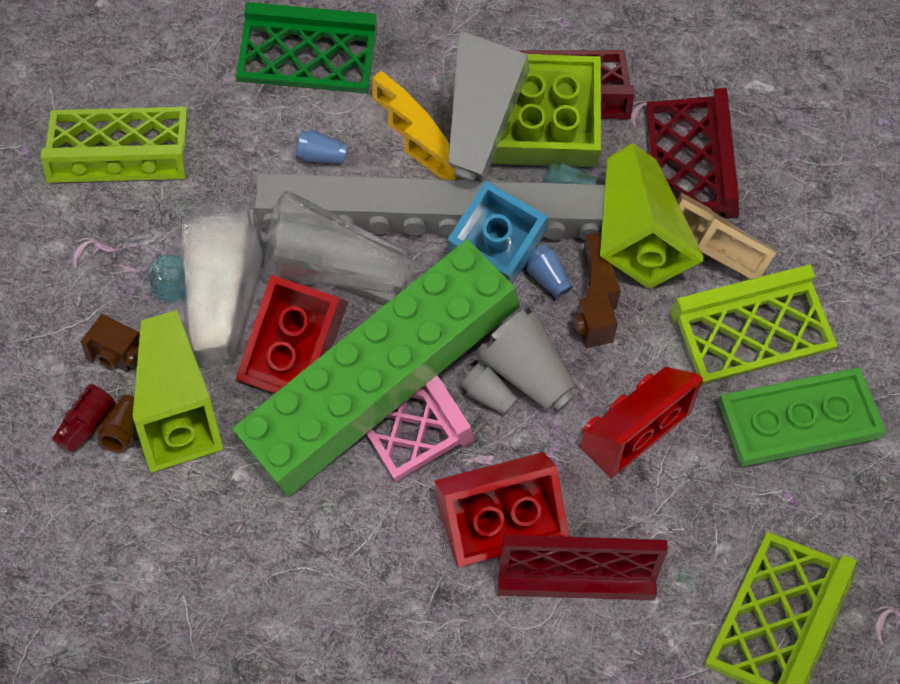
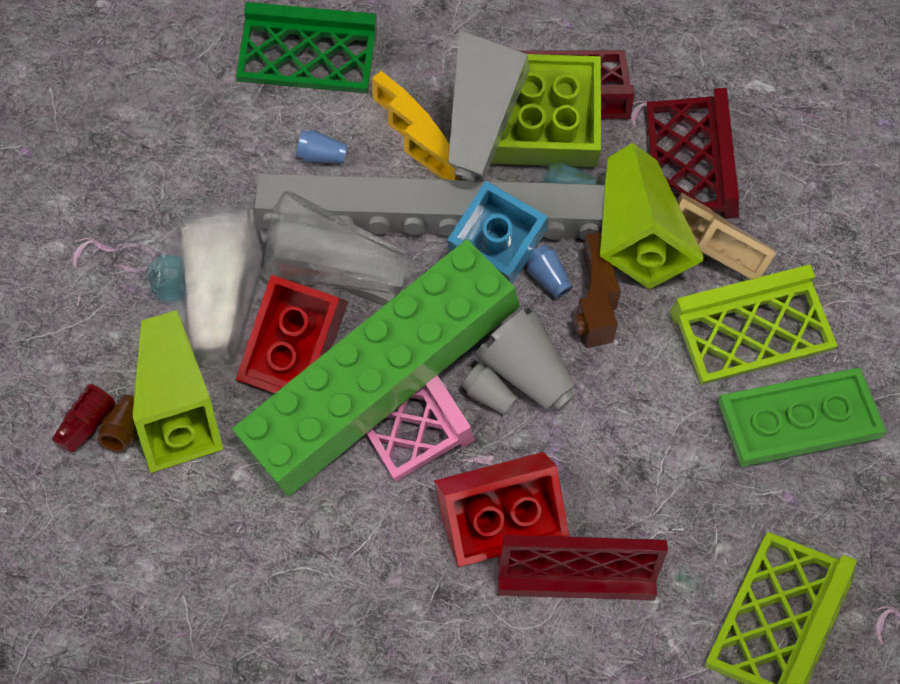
lime fence [41,107,188,183] -> none
reddish brown brick [80,314,140,373] -> none
red slope [580,367,703,479] -> none

